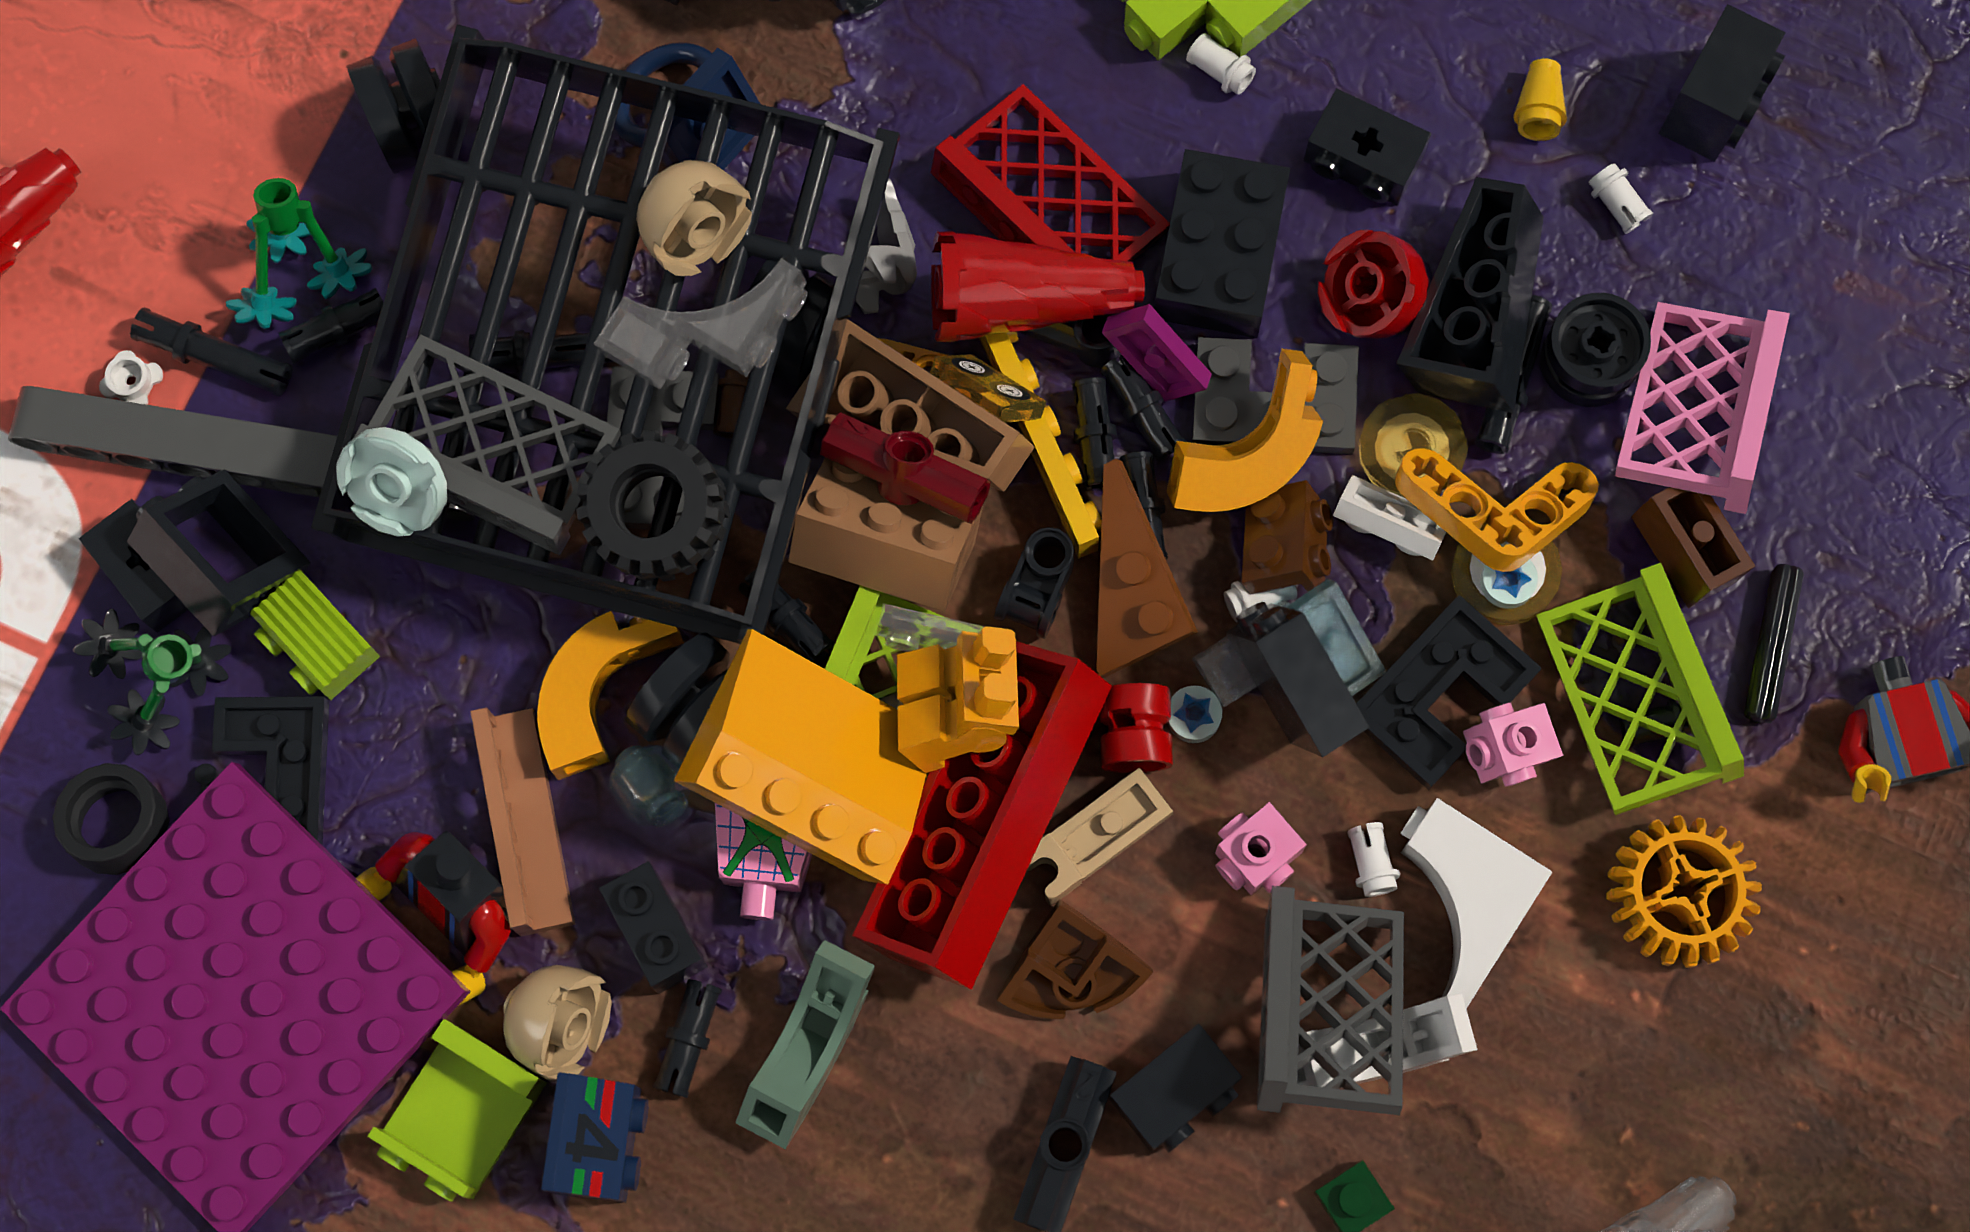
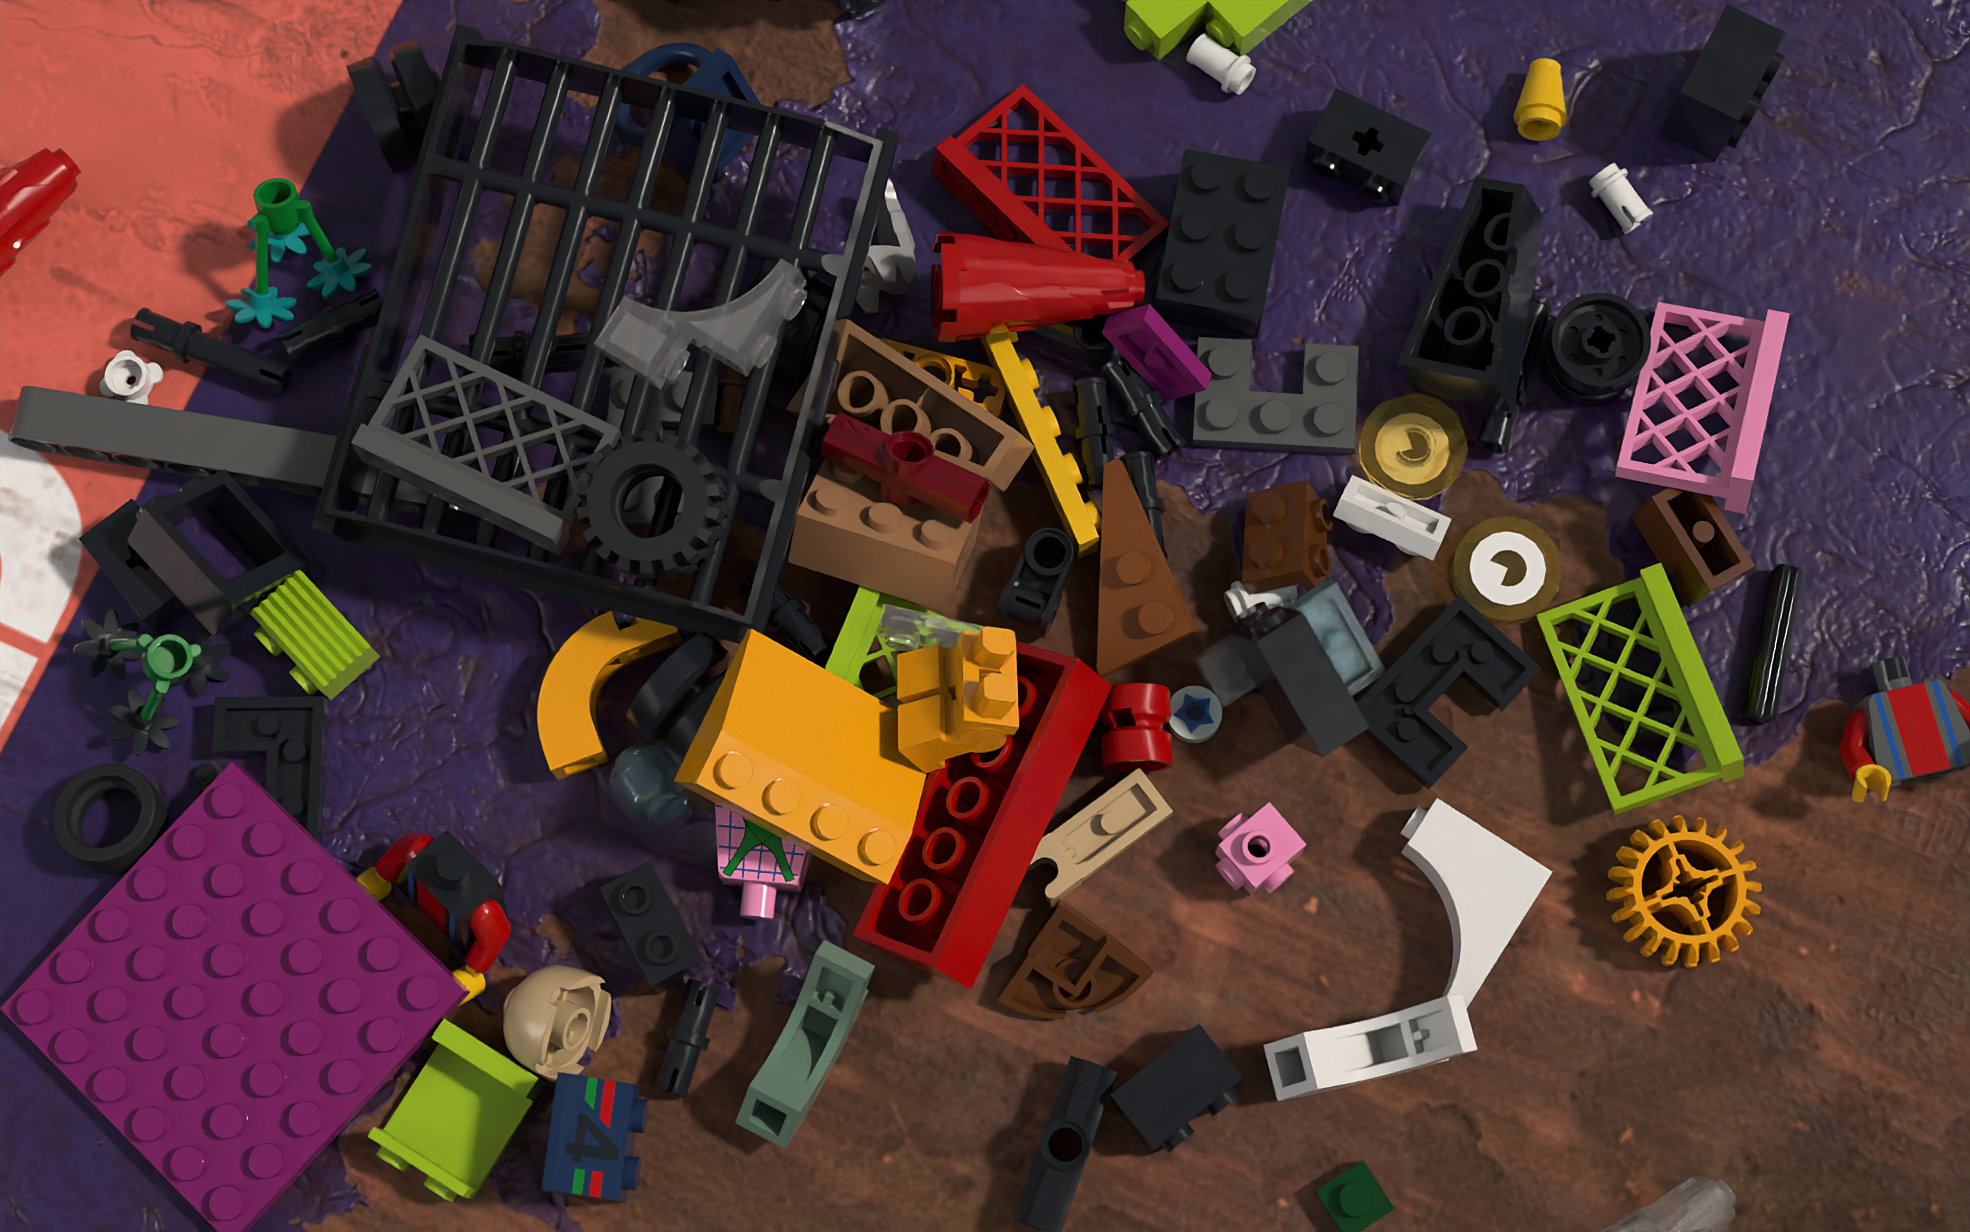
light aqua tile [336,427,447,537] -> none
nougat fence [471,708,576,936] -> none
tan cylinder [637,160,752,276] -> none
clear yellow tile [930,354,1047,423] -> none
light orange arch [1167,348,1323,512] -> none
dark grey fence [1257,886,1404,1115] -> none
red cylinder [1318,230,1429,338] -> none
white pin [1347,822,1400,897] -> none
light orange beam [1395,448,1599,572] -> none
bright pink brick [1463,703,1563,787] -> none
light aqua tile [1480,559,1538,609] -> none

